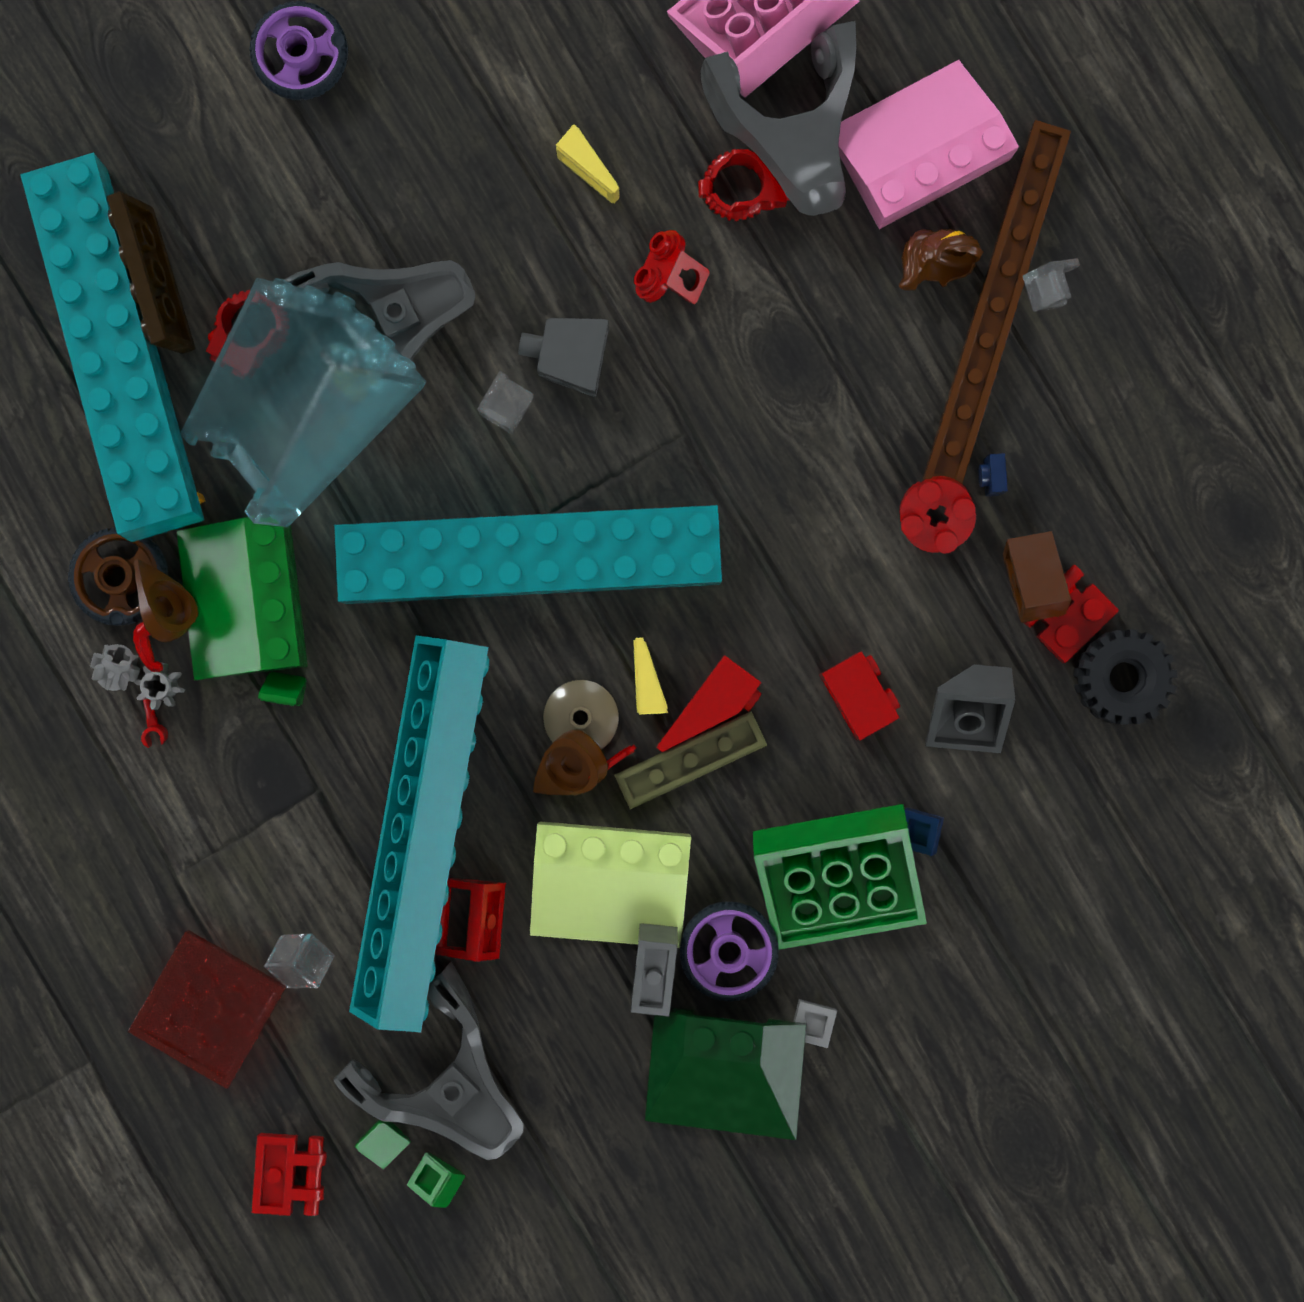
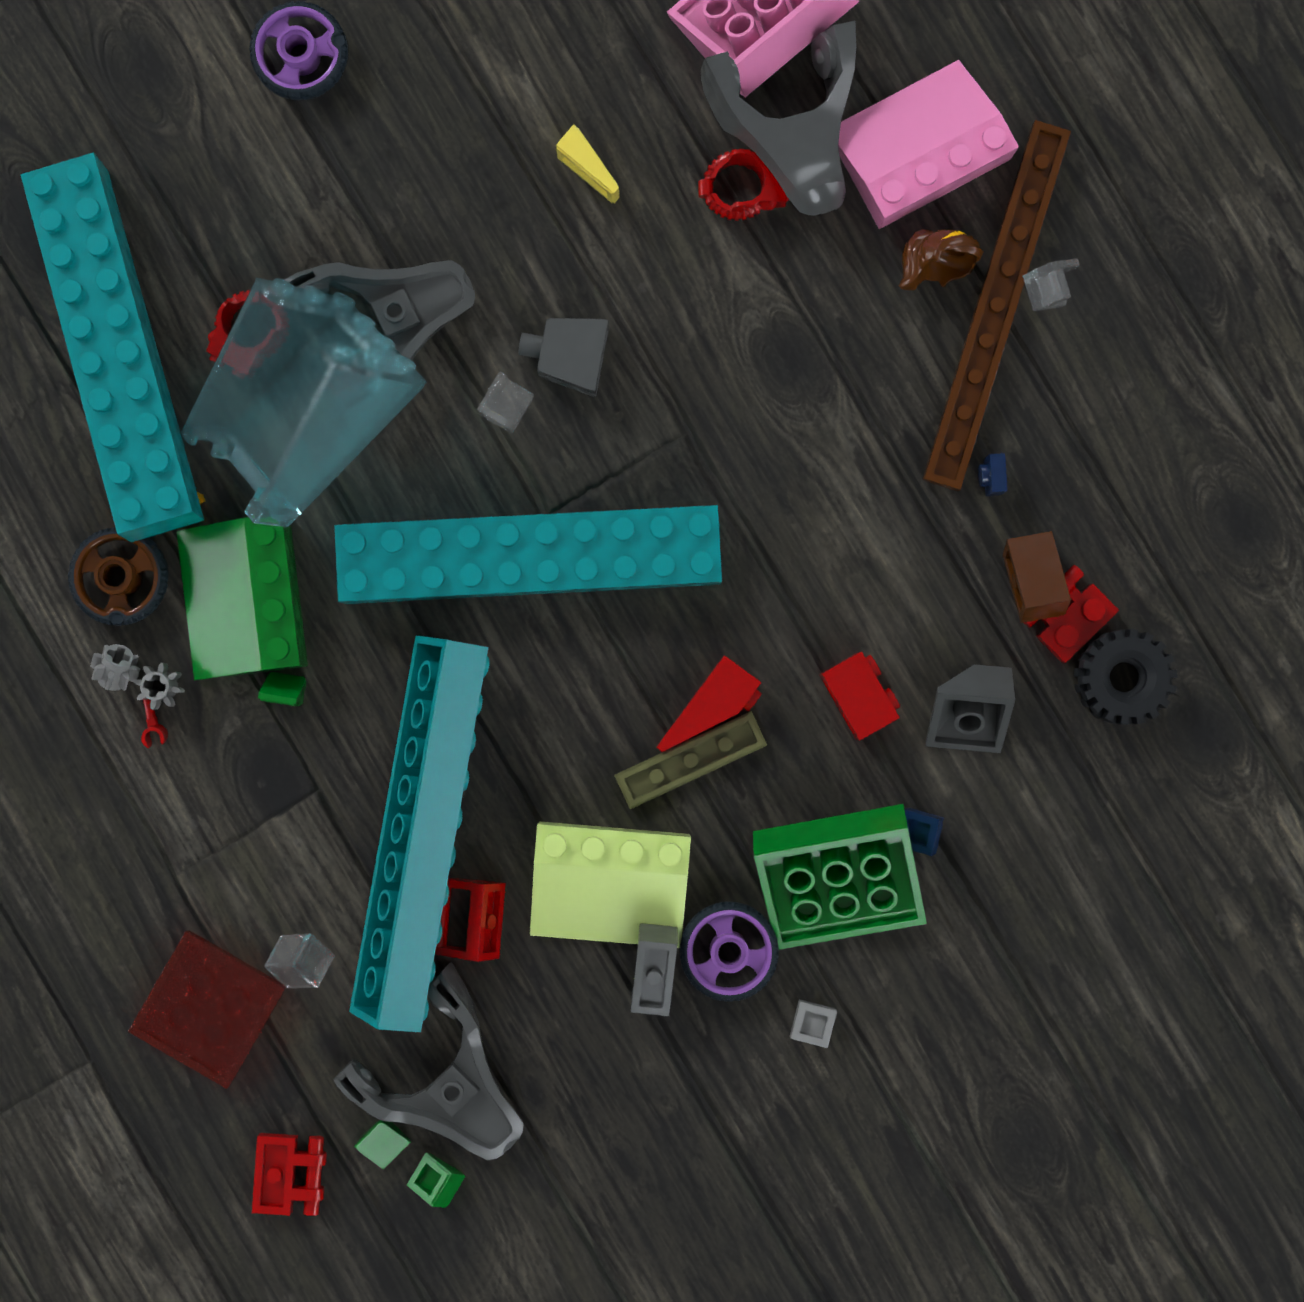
dark brown plate [107,191,196,354] -> none
reddish brown piece [133,559,198,672] -> none
reddish brown piece [533,730,637,795] -> none
dark tan dish [543,680,619,749] -> none
light yellow slope [633,638,668,715] -> none
red bracket [634,230,710,304] -> none
dark green slope [645,1007,807,1140] -> none
red plate [899,476,976,554] -> none

